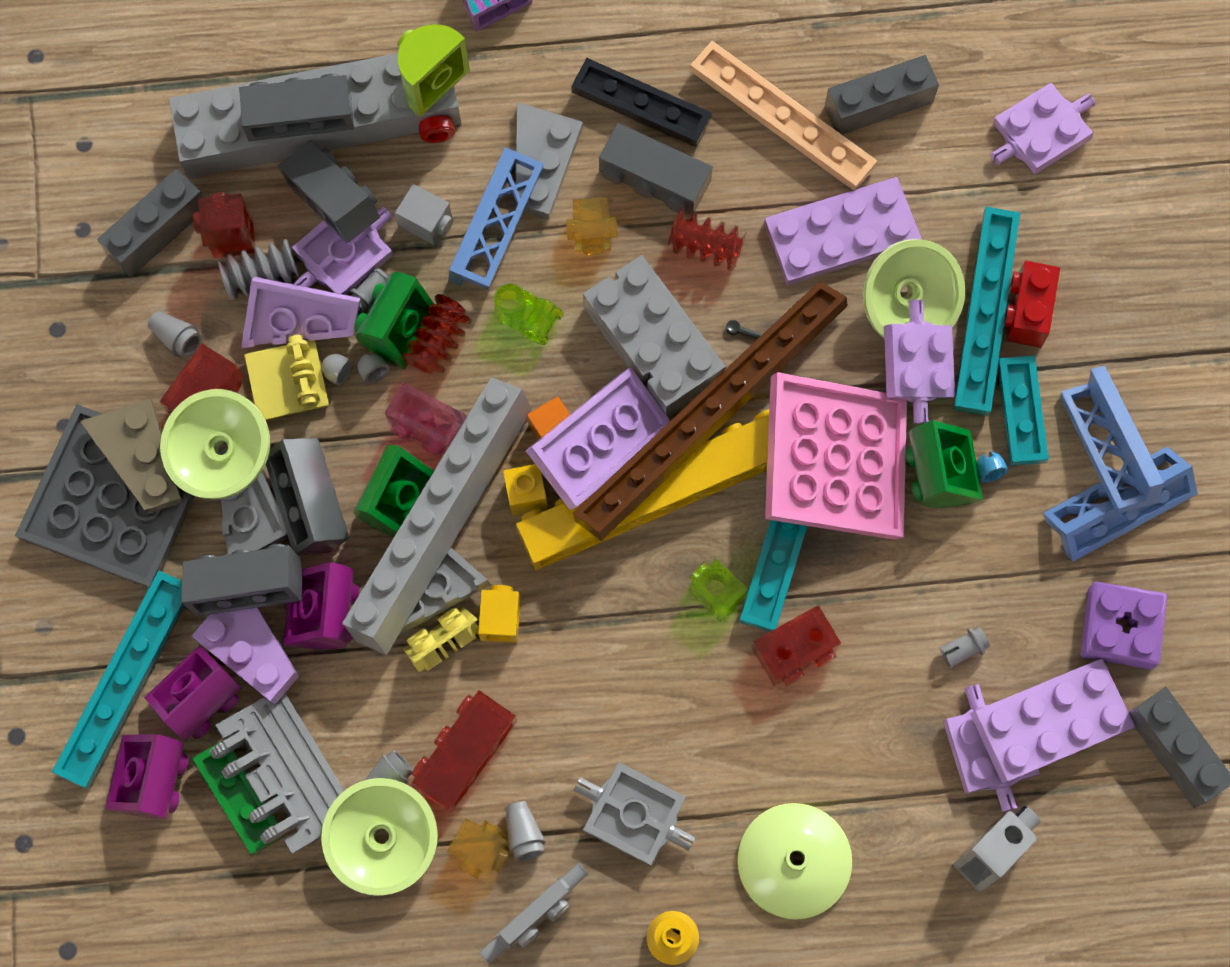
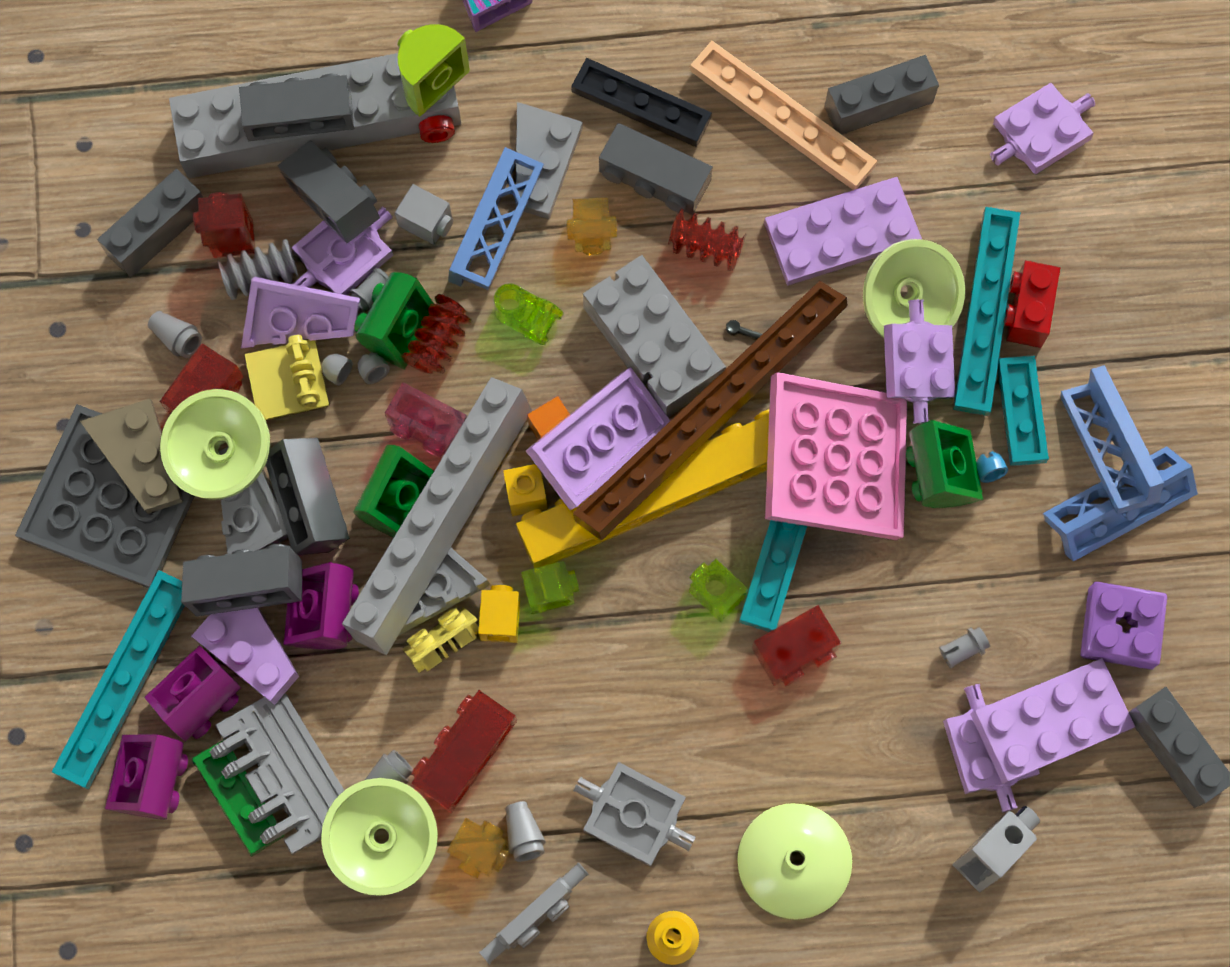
none -> clear neon green brick [521,561,579,615]

